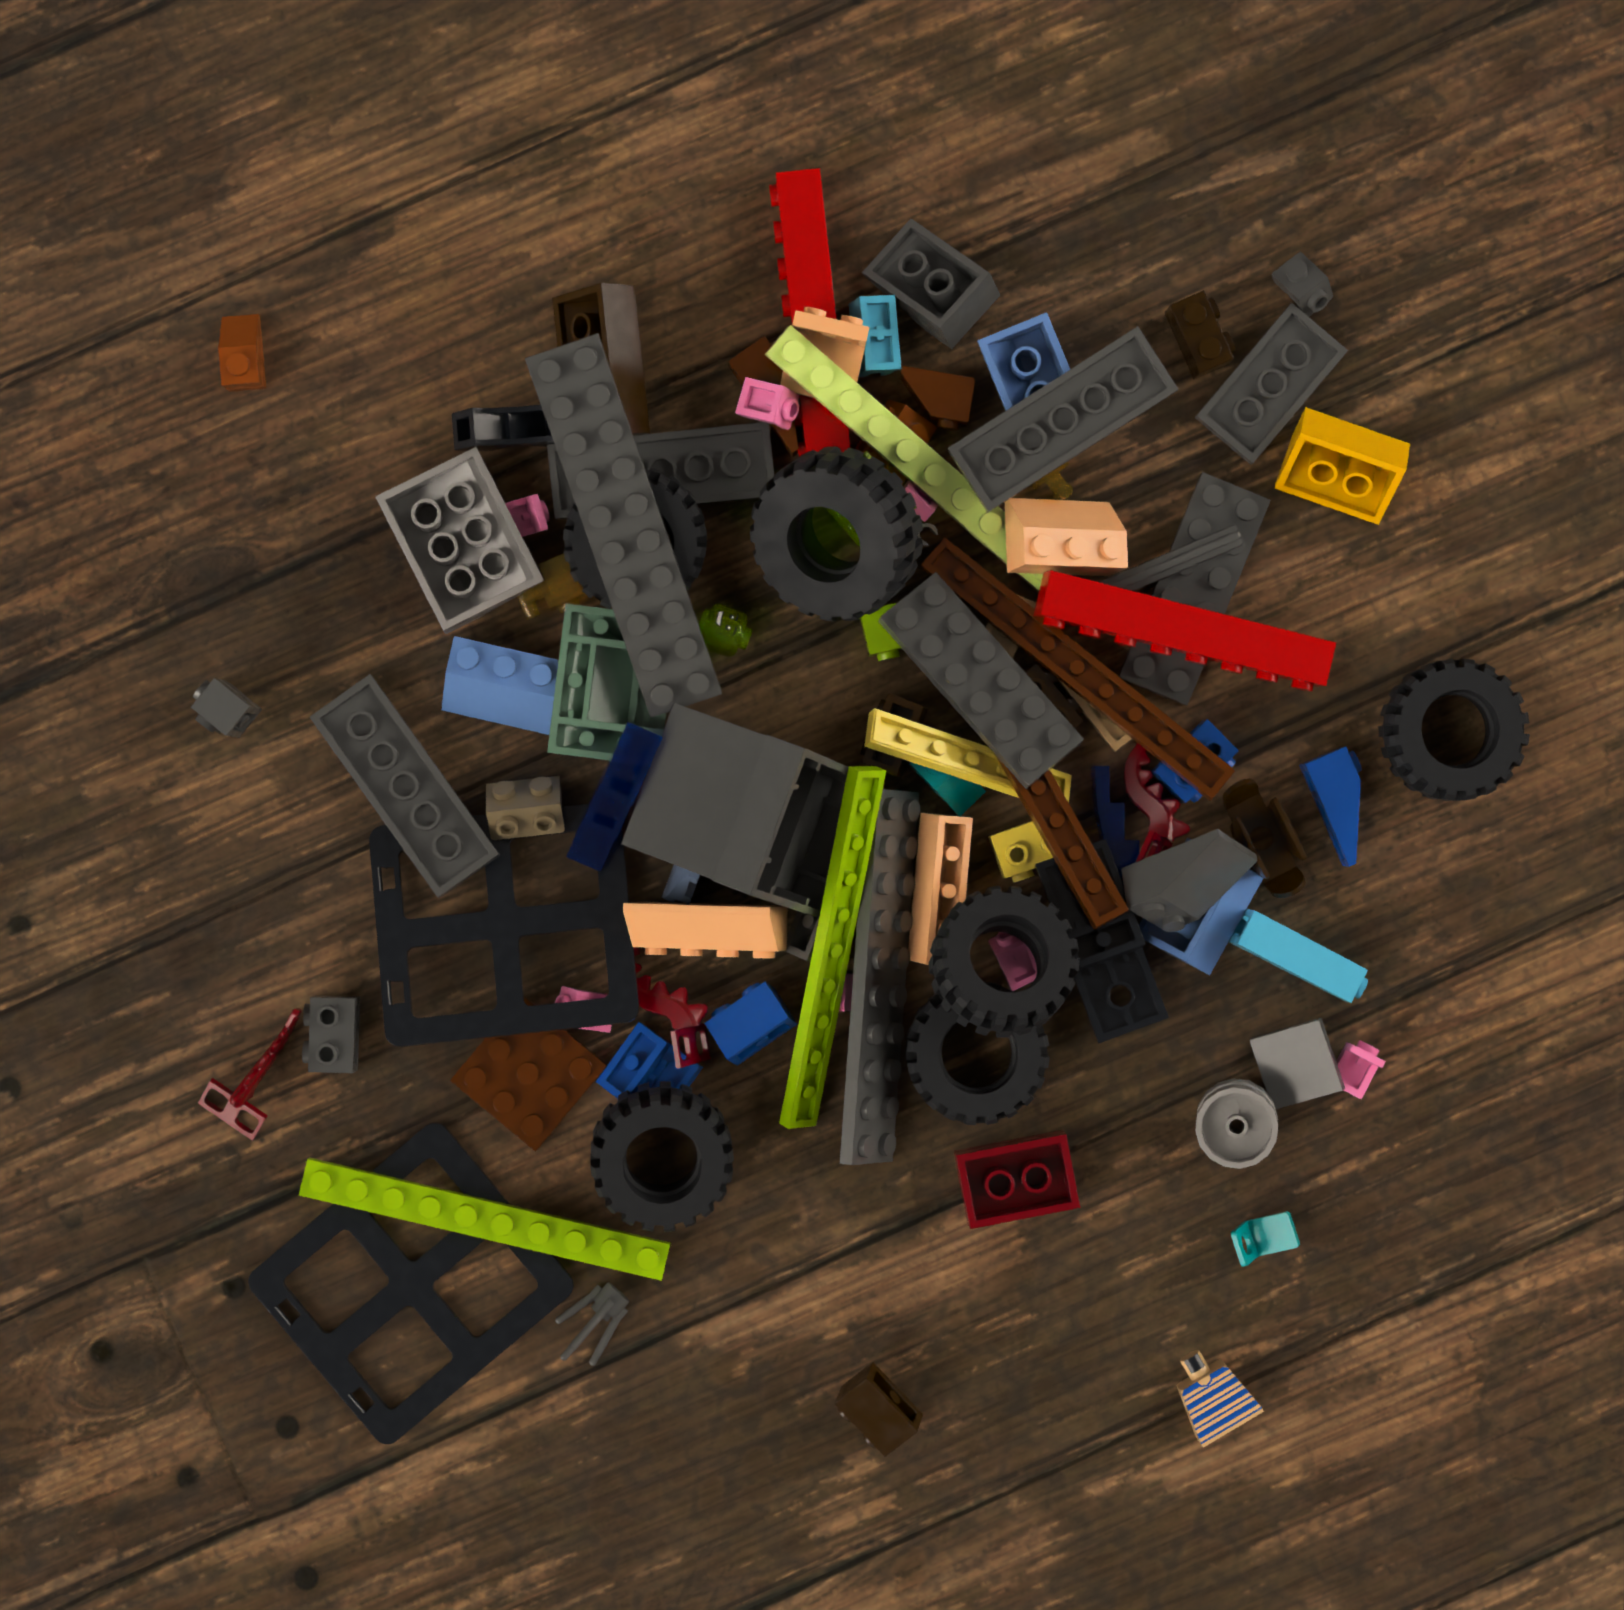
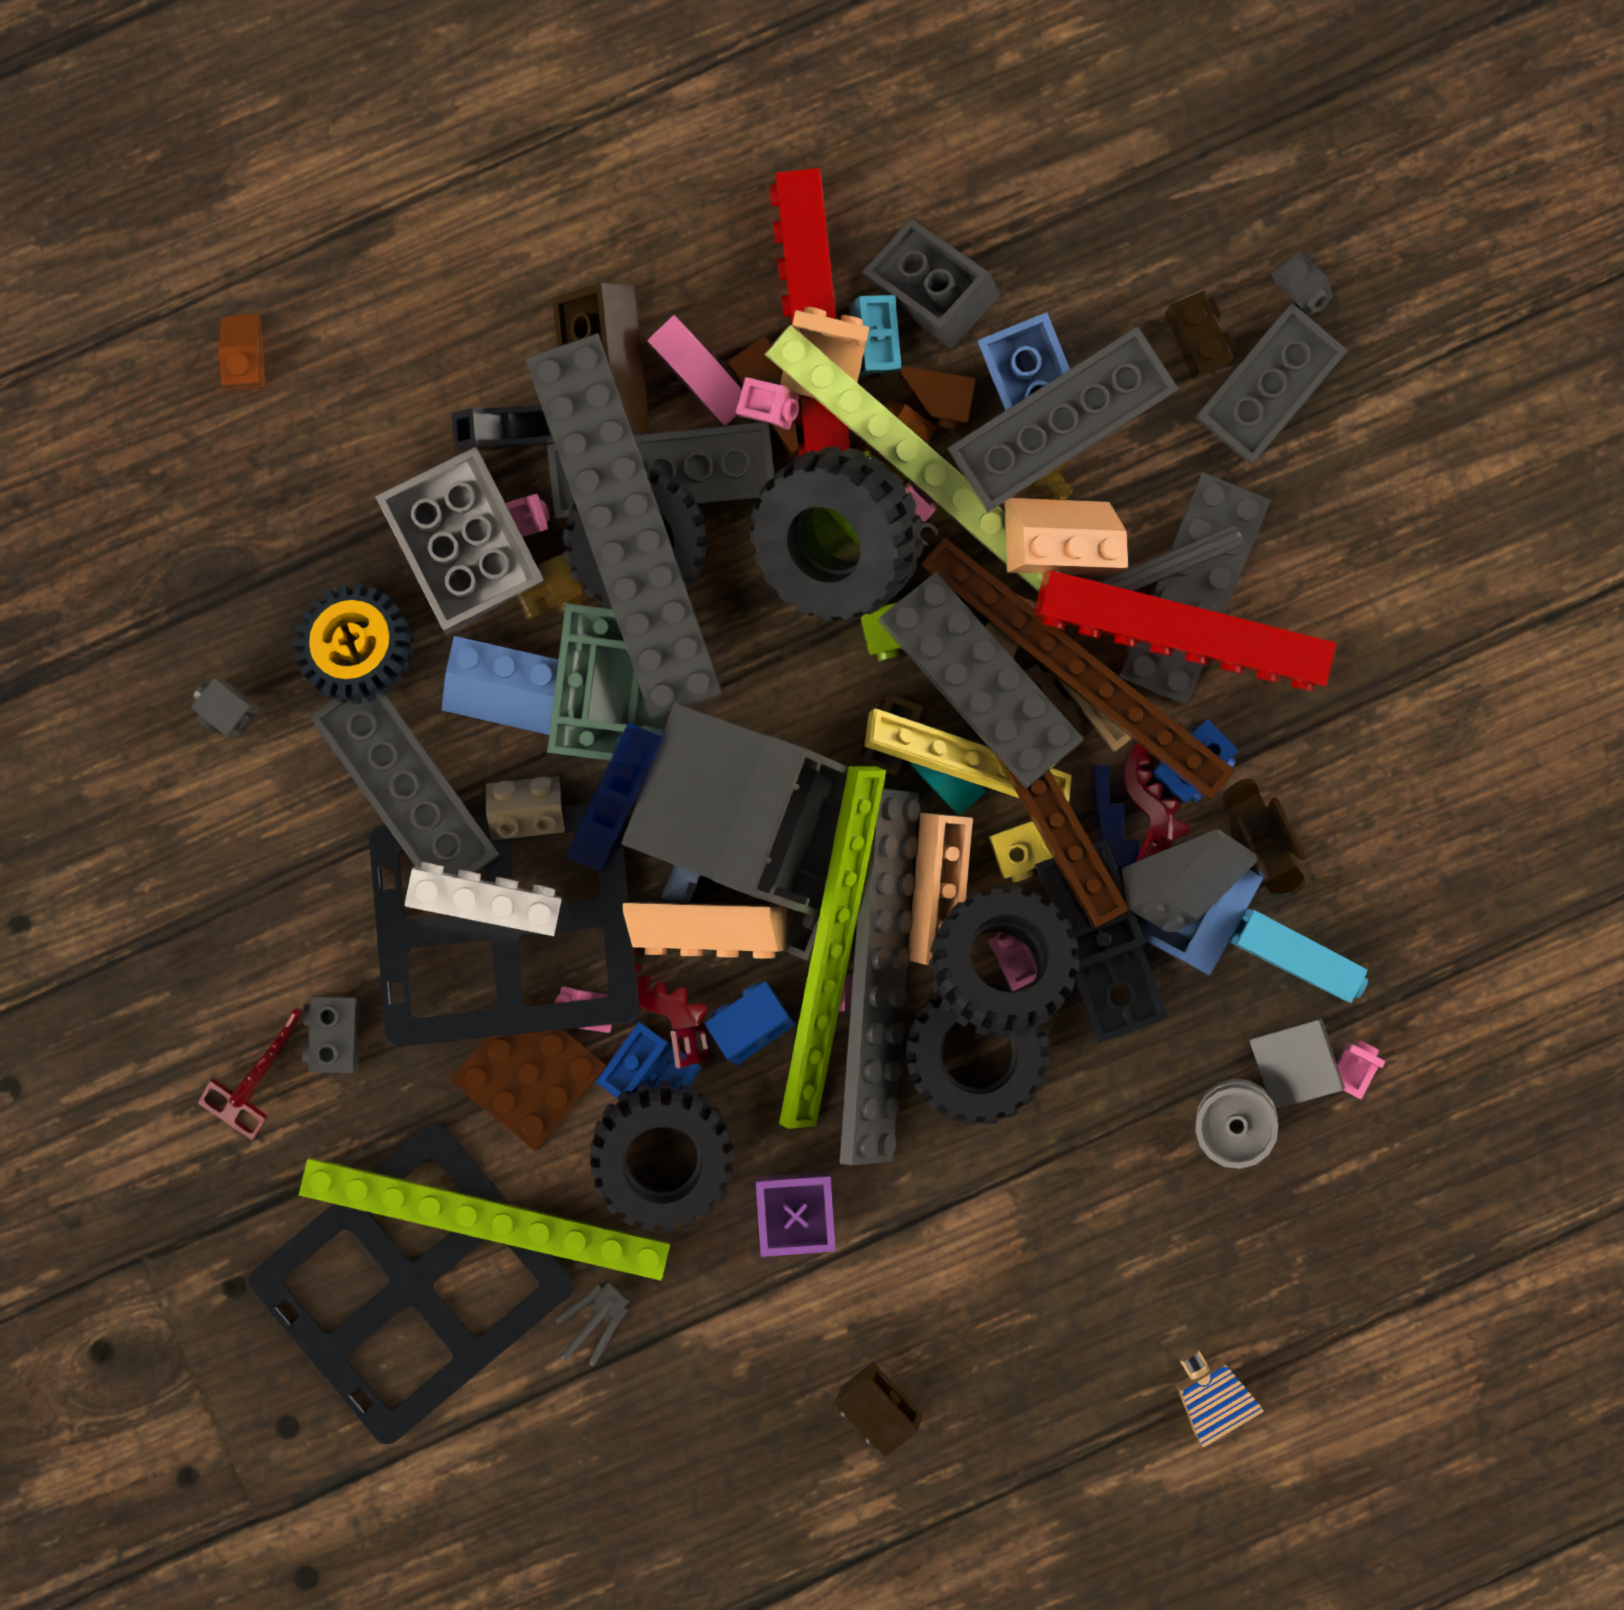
clear neon green head [699,603,753,658] -> none
dark red brick [954,1130,1081,1229] -> none
teal bracket [1231,1211,1300,1267] -> none
yellow slope [1275,407,1410,525] -> none
blue slope [1299,746,1362,867] -> none
black tyre [1378,659,1530,801] -> none
none -> wheel [293,584,414,704]
none -> white brick [404,862,562,936]
none -> bright pink slope [647,315,742,426]
none -> medium lavender brick [756,1171,836,1257]

